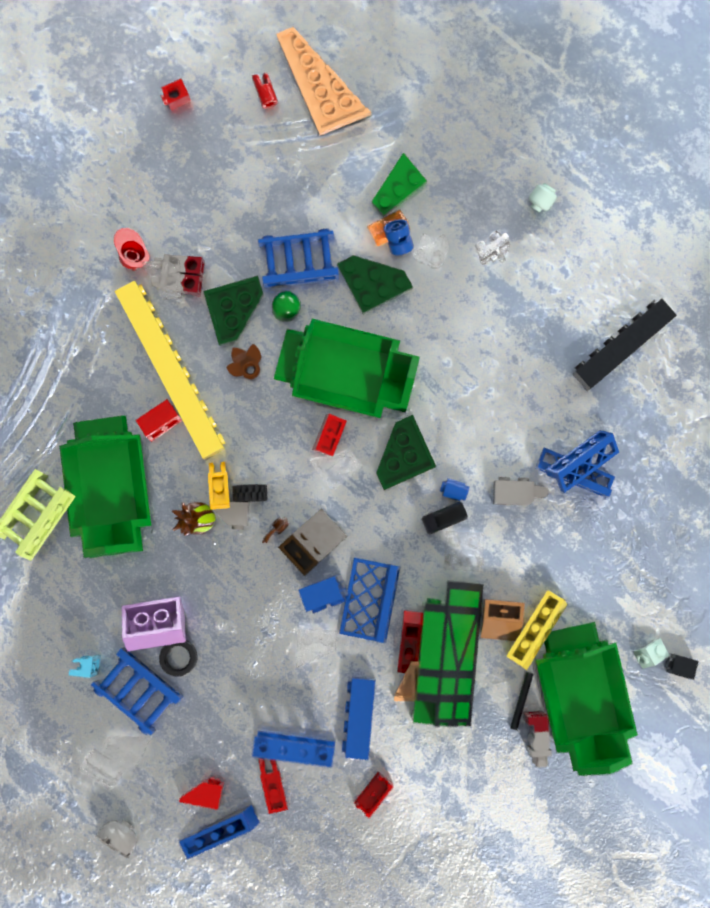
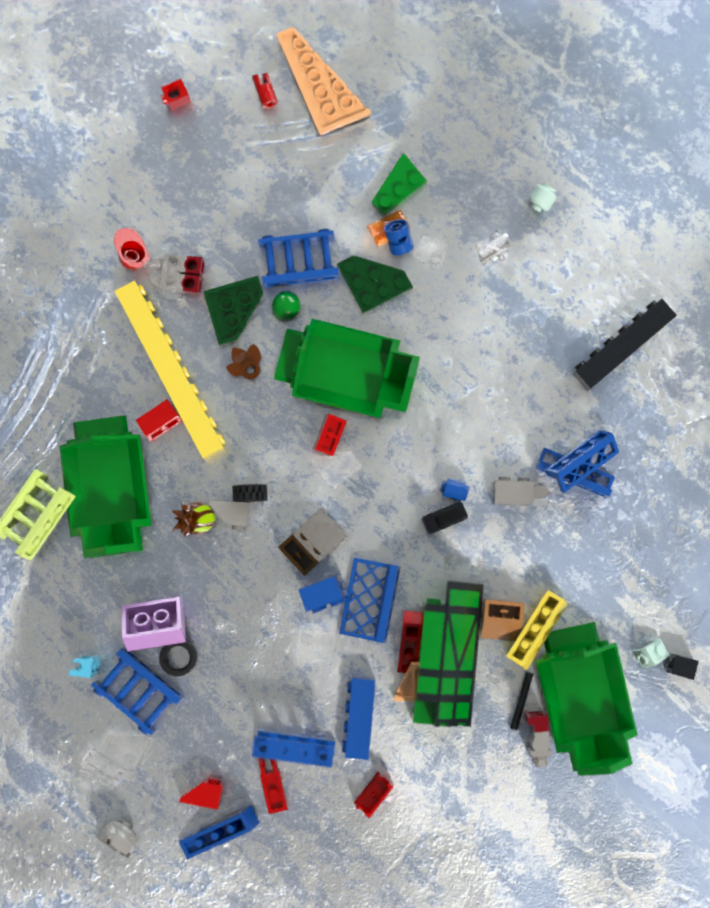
yellow hinge [208,462,230,510] -> none
reddish brown plate [262,517,289,543] -> none
dark green plate [376,415,436,490] -> none

